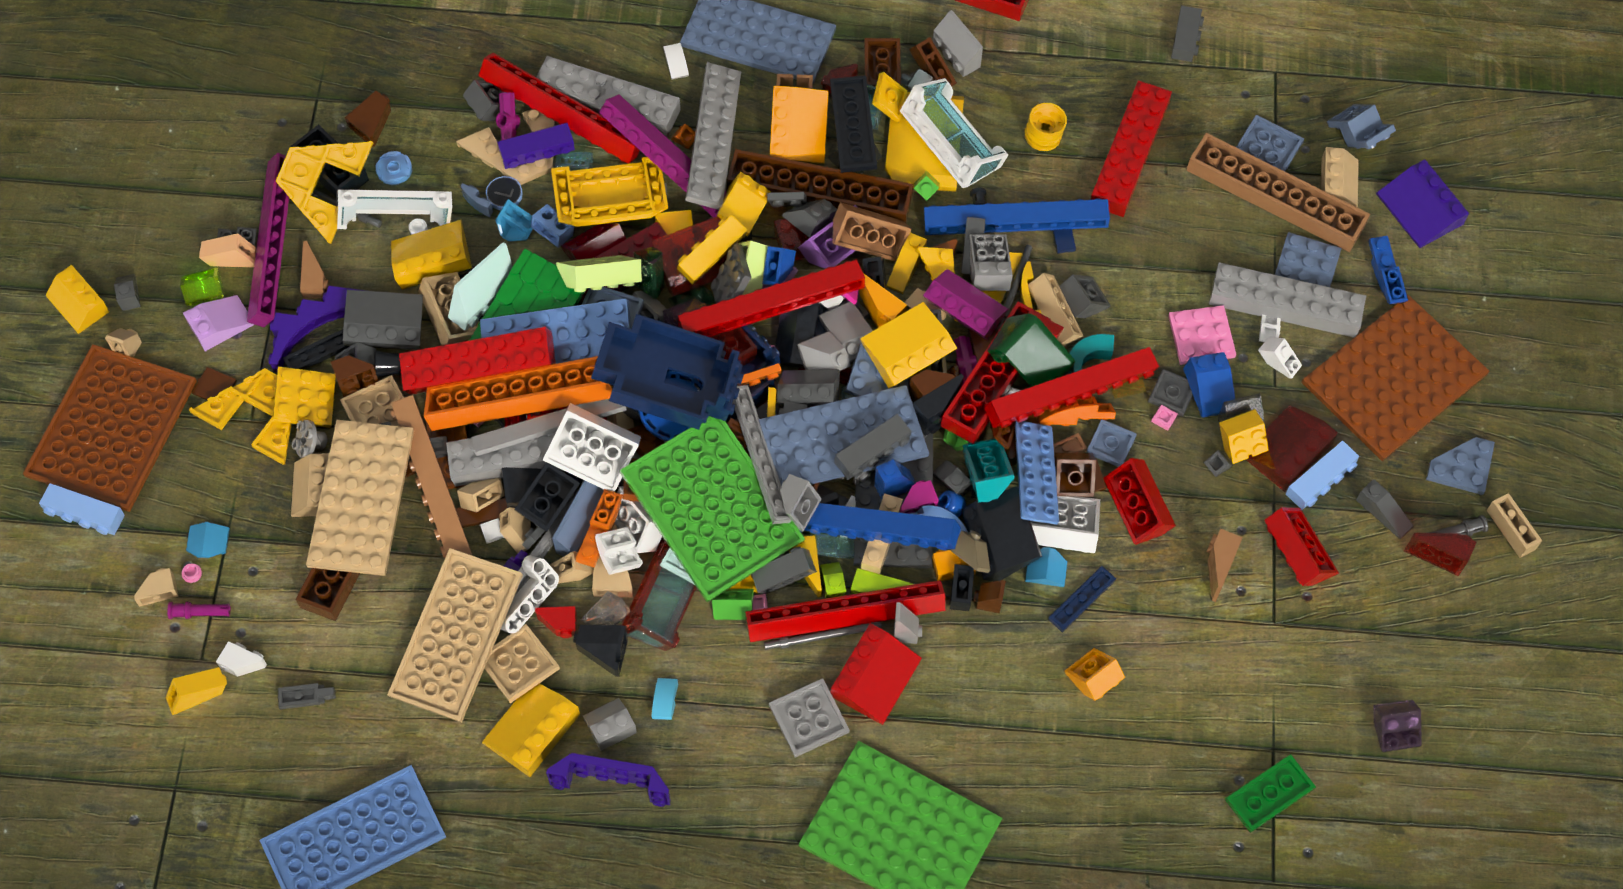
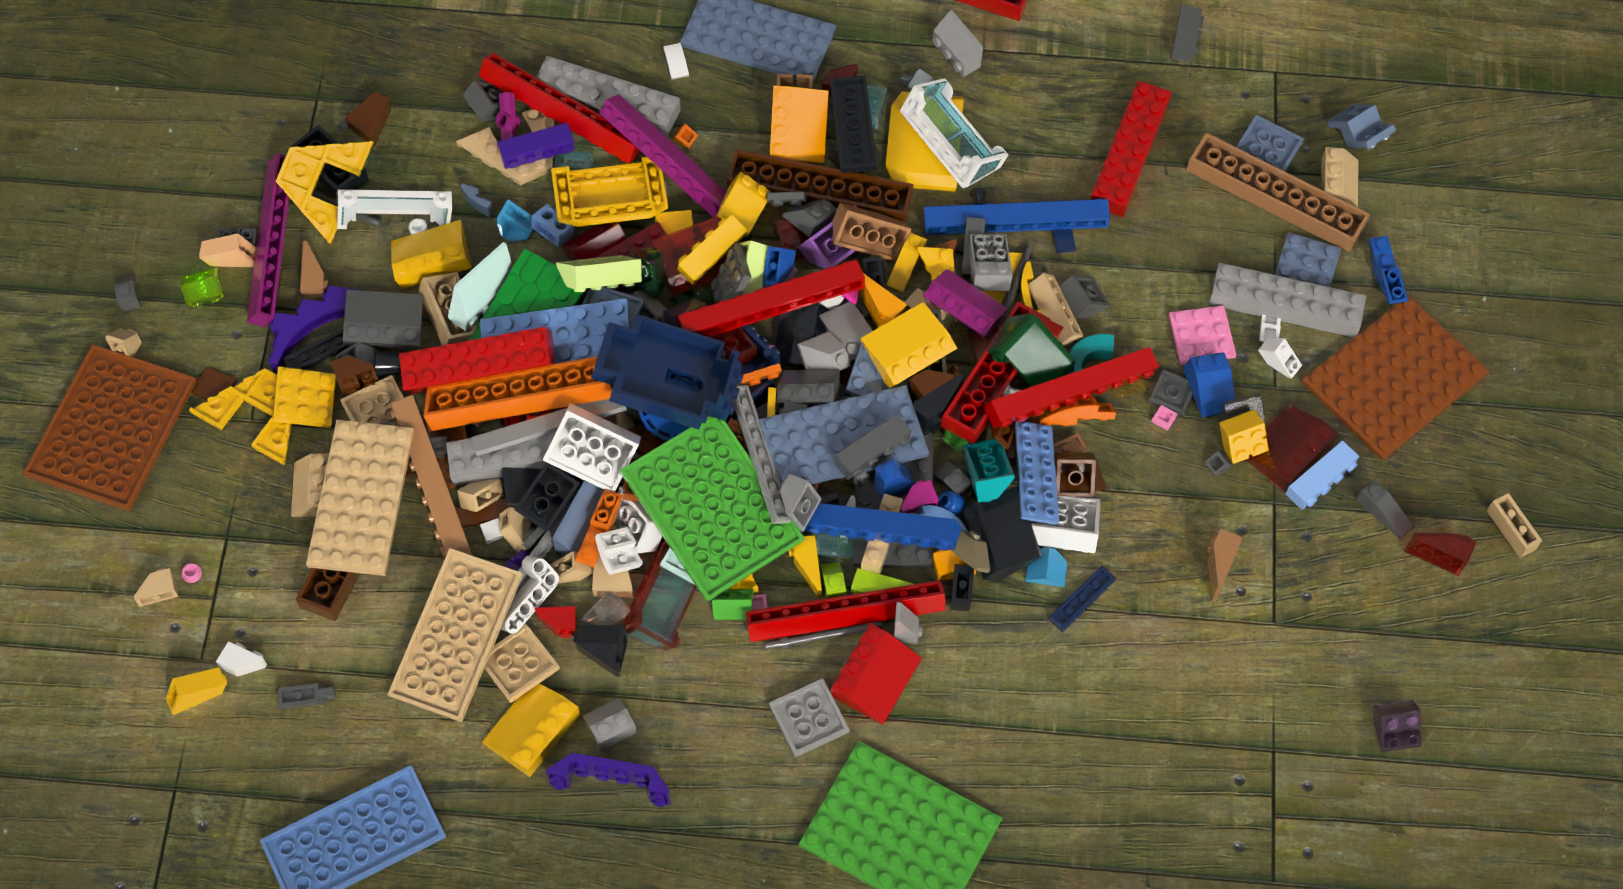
light blue brick [39,483,125,535] -> none
yellow slope [46,265,109,334] -> none
magenta pin [167,601,231,619] -> none
lavender slope [183,295,254,351] -> none
dark azure slope [186,522,230,558] -> none
light grey plate [292,420,327,458] -> none
light blue tile [375,151,412,185] -> none
black tile [486,176,523,210] -> none
medium azure slope [652,678,678,720] -> none
light grey plate [685,62,741,210] -> none
dark grey brick [751,547,817,594] -> none
reddish brown slope [864,38,901,99] -> none
yellow tile [872,72,907,122] -> none
reddish brown slope [909,37,957,86] -> none
bright green brick [914,171,940,201] -> none
magenta piece [954,336,977,386] -> none
reddish brown slope [974,580,1006,613] -> none
yellow wheel [1025,103,1067,151] -> none
light orange slope [1064,648,1125,701] -> none
sand blue plate [1086,419,1137,467] -> none
red slope [1103,458,1176,545] -> none
green plate [1225,754,1316,833] -> none
red slope [1264,507,1339,586] -> none
dark purple slope [1376,159,1469,248] -> none
sand blue plate [1426,437,1495,495] -> none
dark grey pin [1427,515,1488,545] -> none

